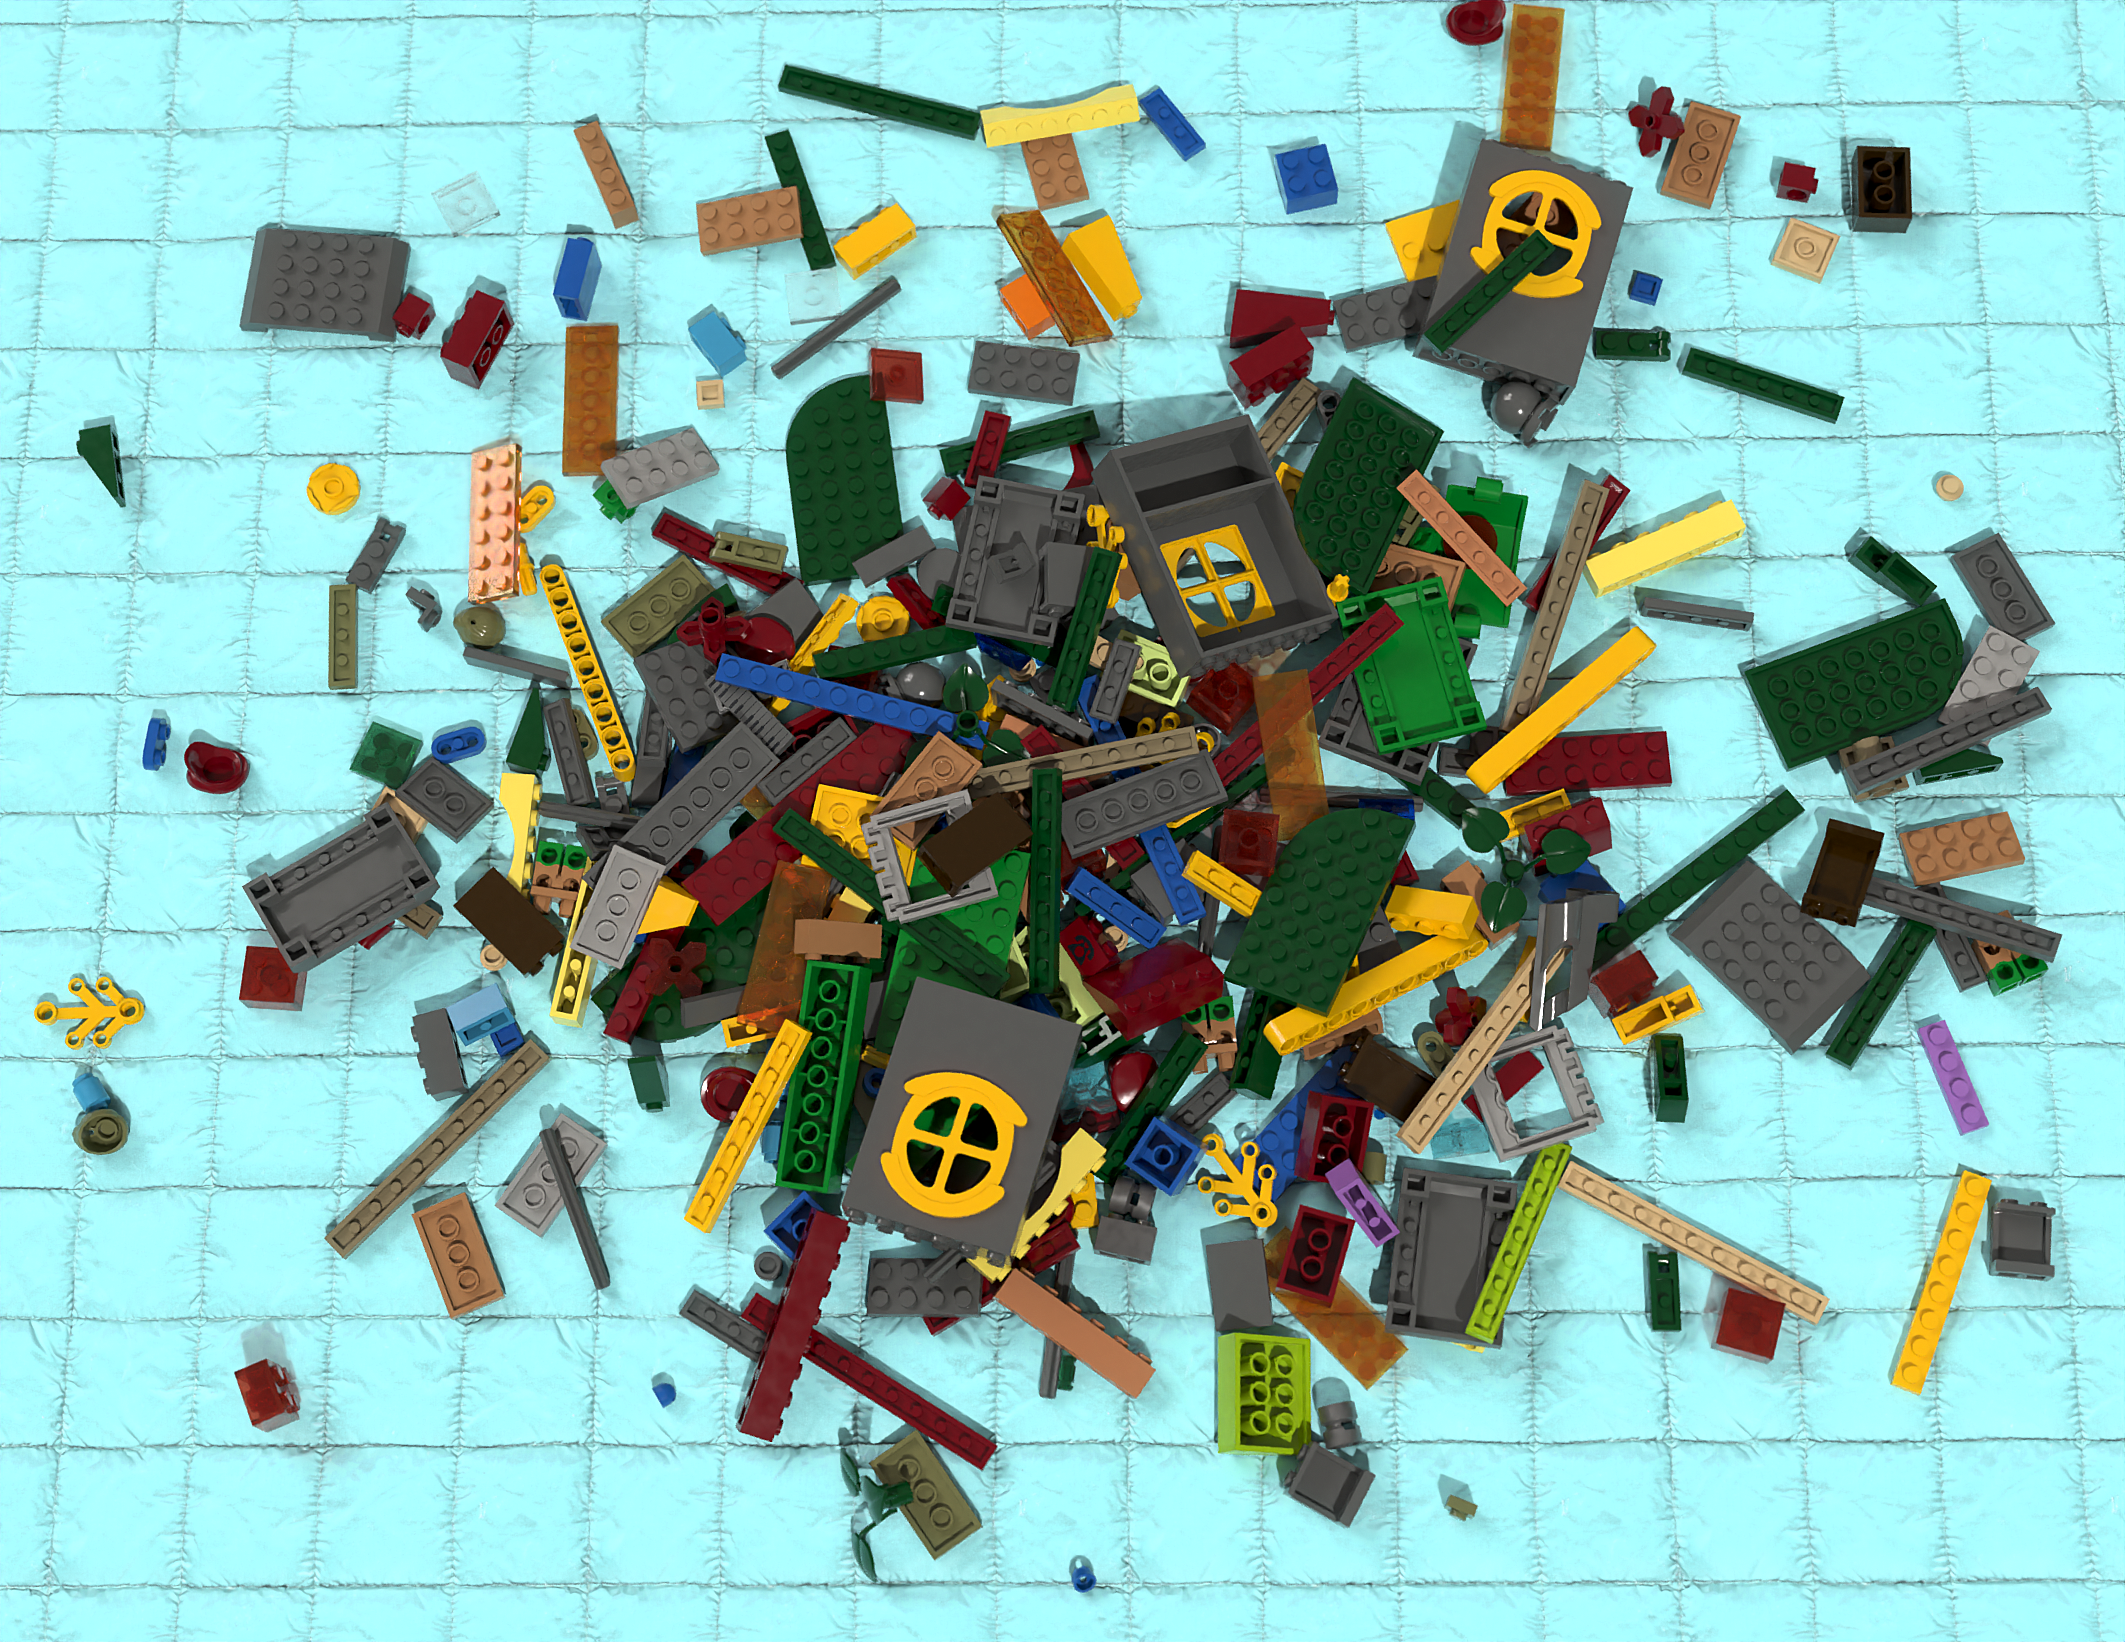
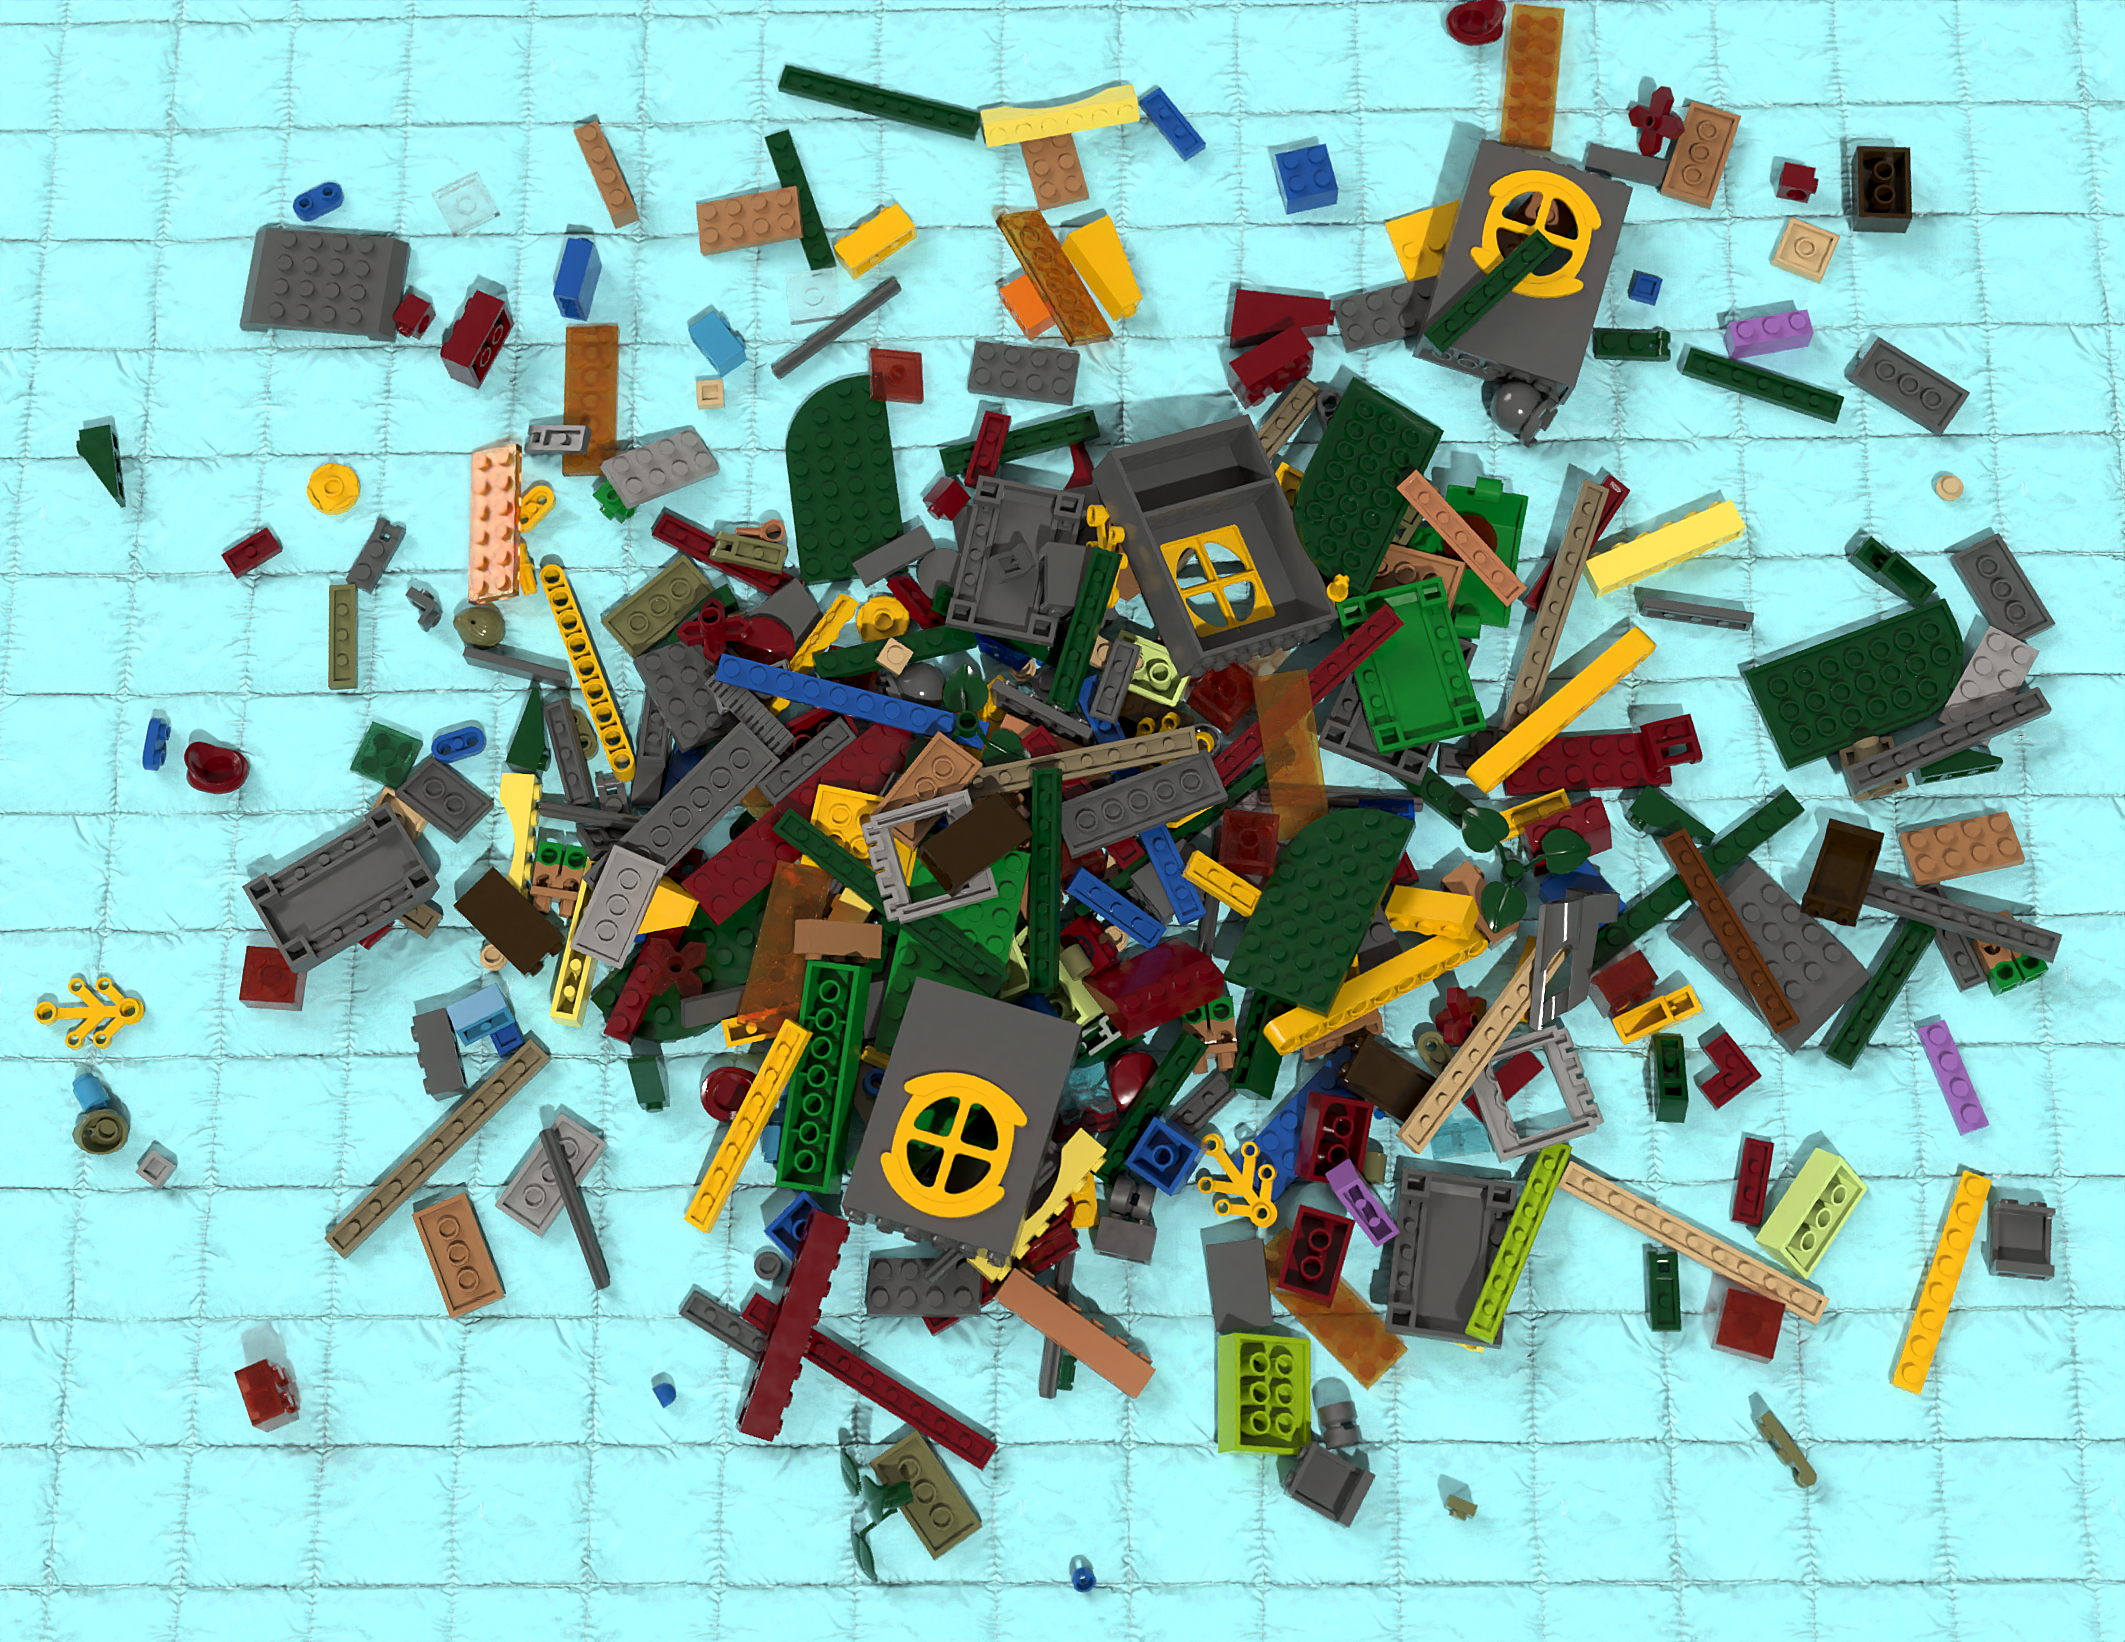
none -> light grey plate [135,1149,177,1190]
none -> dark red plate [221,527,282,579]
none -> blue plate [293,182,344,222]
none -> plate [524,425,592,455]
none -> nougat axle [735,519,788,546]
none -> tan plate [875,637,914,676]
none -> olive piece [1060,944,1094,981]
none -> dark grey tile [1584,143,1668,188]
none -> dark green slope [1625,785,1716,846]
none -> dark red plate [1640,714,1703,773]
none -> reddish brown plate [1659,828,1800,1036]
none -> dark red plate [1698,1032,1762,1111]
none -> medium lavender brick [1724,309,1814,360]
none -> dark red tile [1731,1137,1774,1227]
none -> yellowish green slope [1754,1148,1868,1280]
none -> olive plate [1756,1411,1817,1488]
none -> dark grey plate [1849,337,1970,437]

